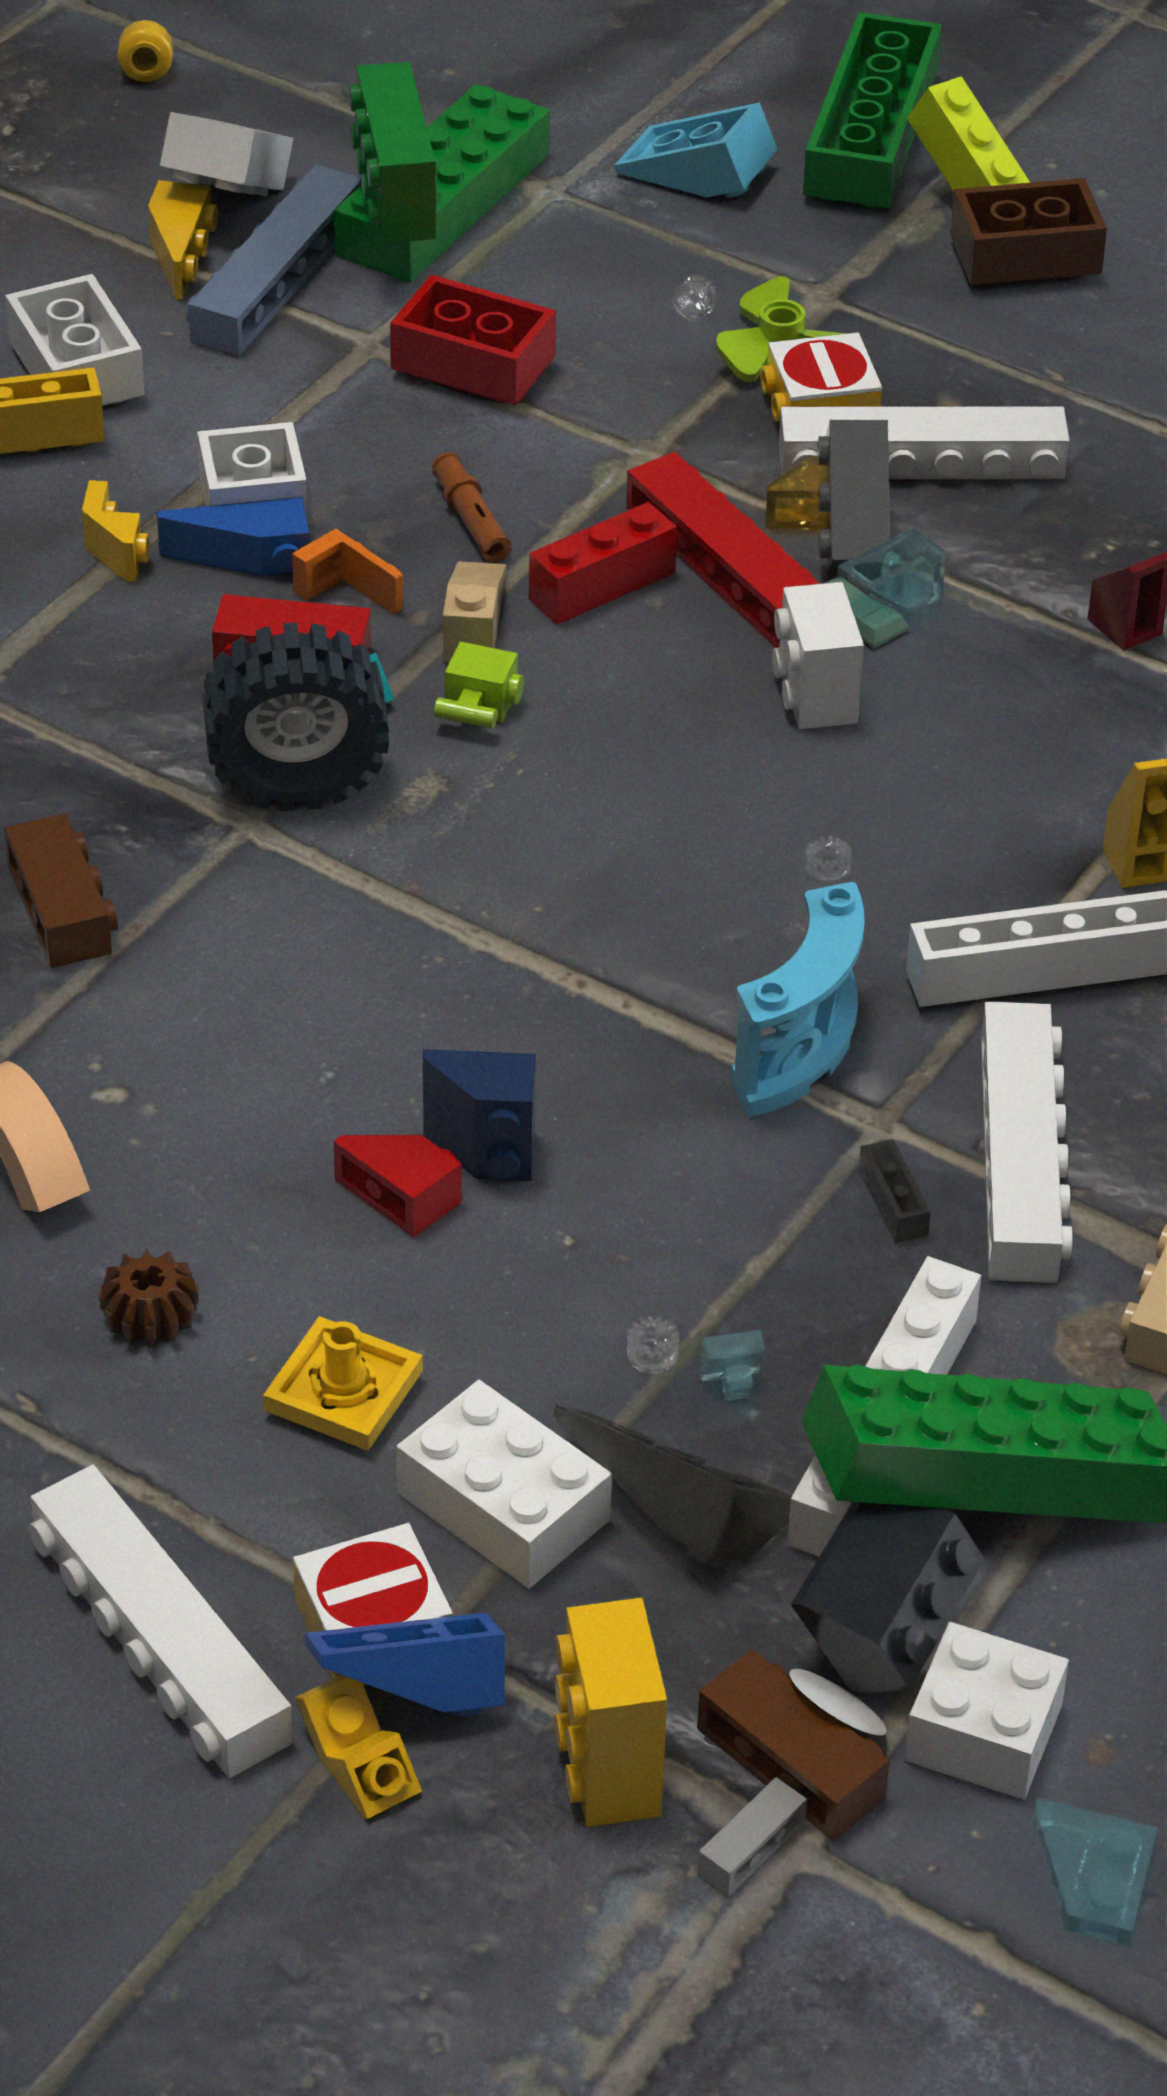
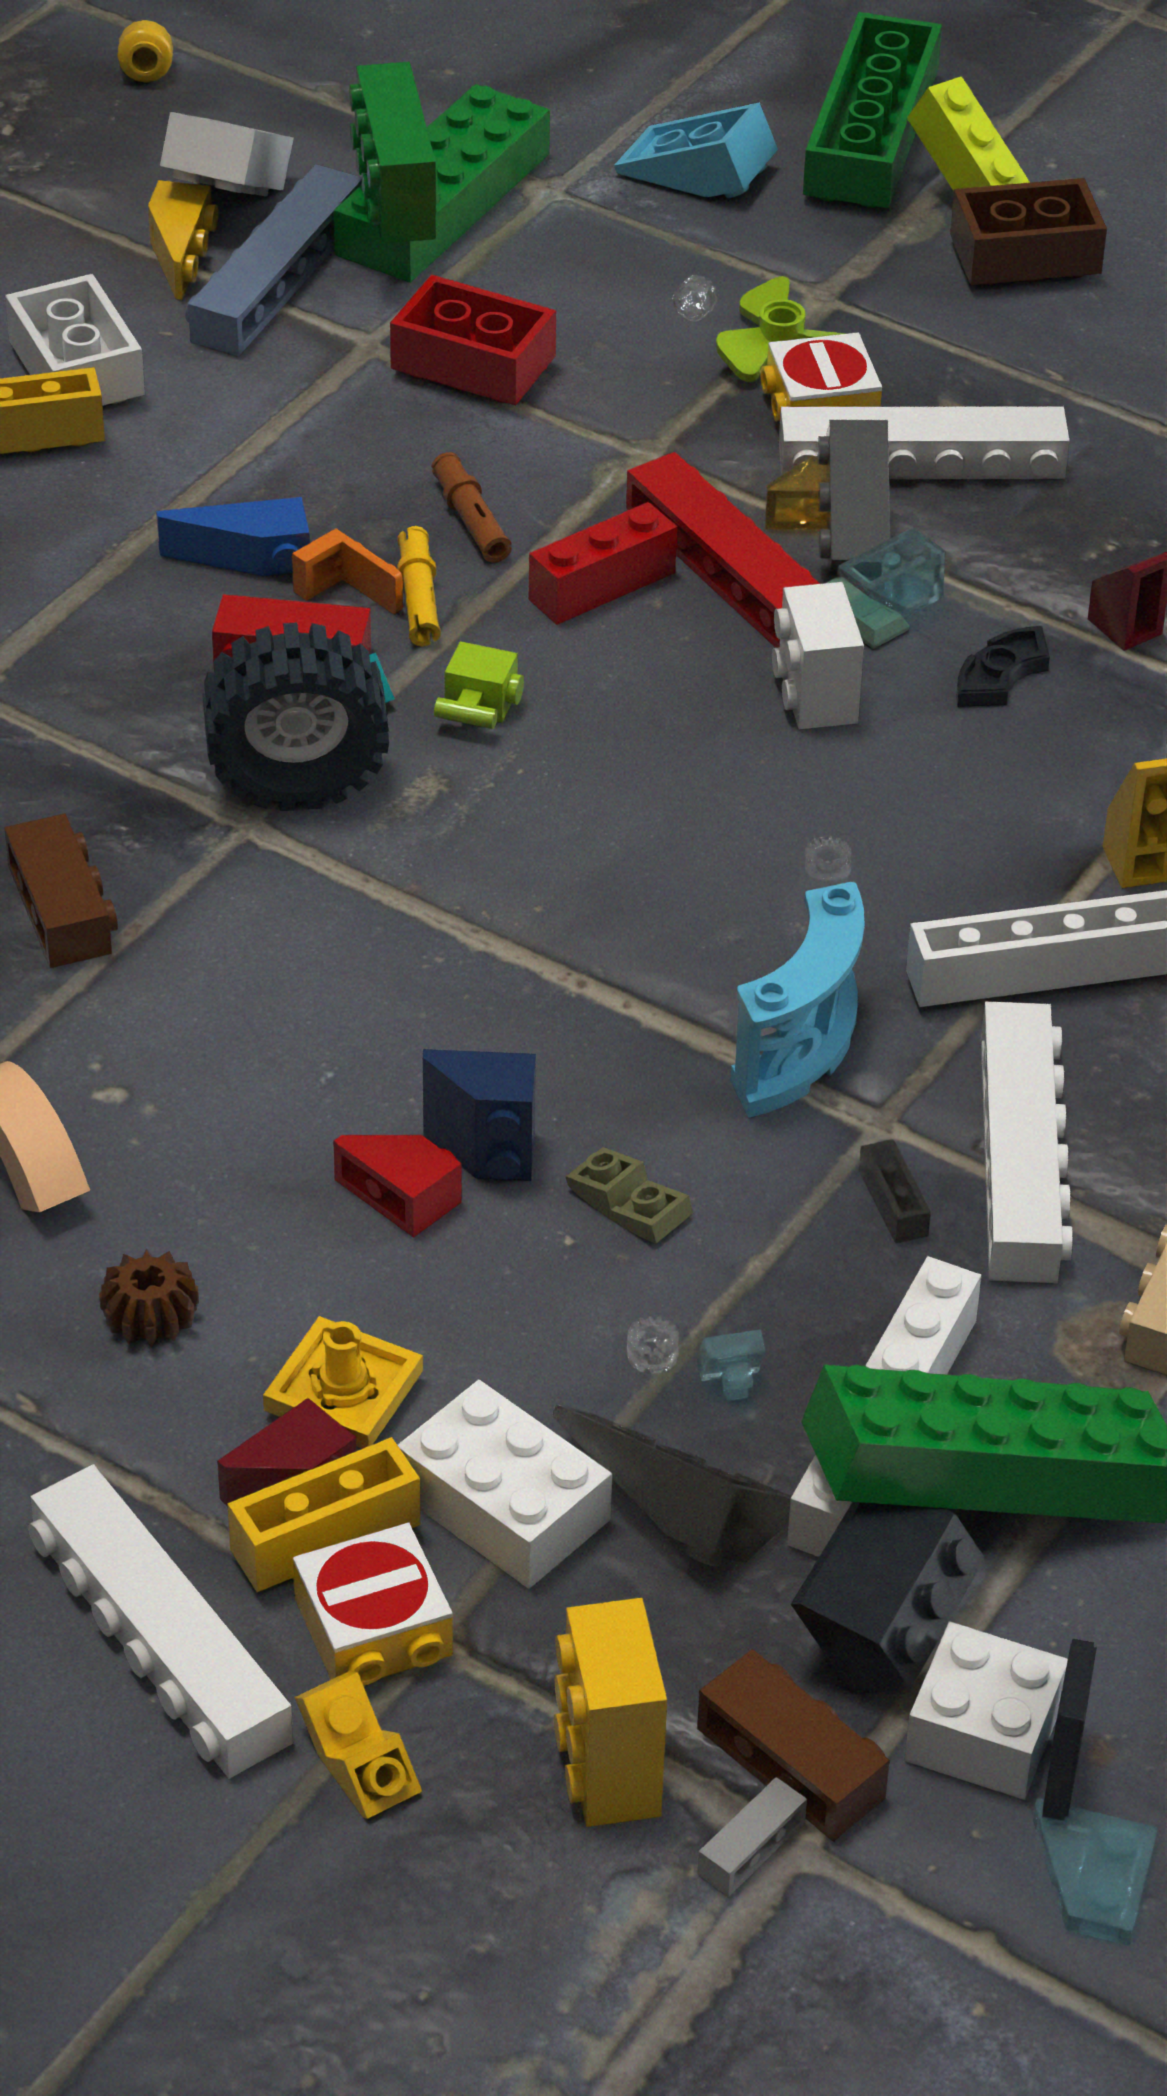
yellow slope [82,480,150,582] -> none
white brick [197,422,308,524] -> none
blue slope [305,1613,505,1717] -> none
tan slope [443,561,506,662] -> none
white sticker [789,1669,887,1736] -> none
none -> dark red slope [217,1398,357,1506]
none -> yellow brick [228,1437,421,1592]
none -> yellow pin [397,526,441,647]
none -> olive slope [566,1147,693,1244]
none -> black tile [956,626,1050,707]
none -> black tile [1042,1639,1097,1821]

